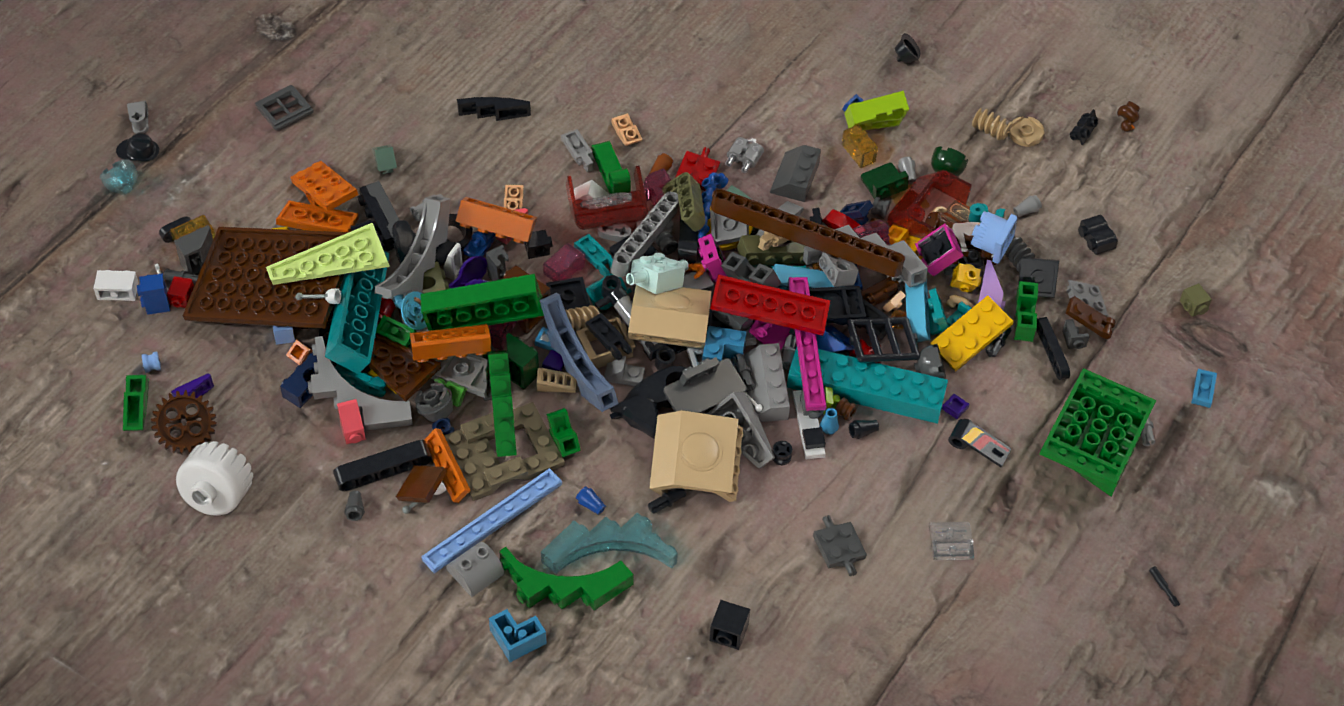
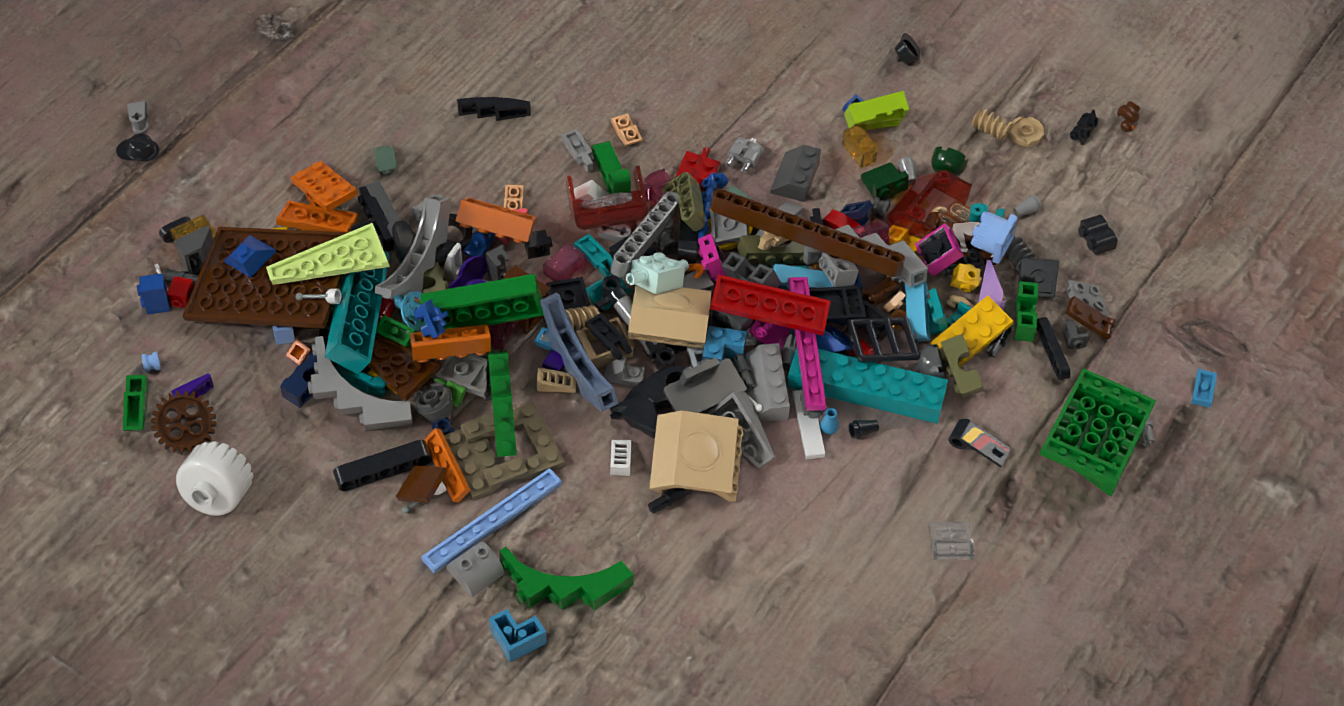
white brick [93,270,139,301] -> none
clear light blue cylinder [99,159,138,194] -> none
dark grey piece [255,85,314,131] -> none
coral slope [337,399,366,445] -> none
dark grey cone [344,490,365,521] -> none
dark green slope [506,333,539,390] -> none
clear light blue arch [541,513,678,574] -> none
green brick [546,408,581,457] -> none
blue cone [576,486,606,515] -> none
dark orange cone [649,153,673,180] -> none
black head [709,600,750,650] -> none
black wheel [772,441,793,466] -> none
black tile [802,427,826,449] -> none
dark grey plate [813,515,867,576] -> none
lime tile [823,387,840,414] -> none
reddish brown wheel [835,397,858,422] -> none
dark purple tile [942,394,969,419] -> none
black piece [1149,566,1180,607] -> none
olive brick [1180,283,1212,317] -> none
none -> blue slope [224,235,276,278]
none -> blue hips [413,299,448,338]
none -> white slope [610,440,631,476]
none -> olive arch [939,334,984,399]

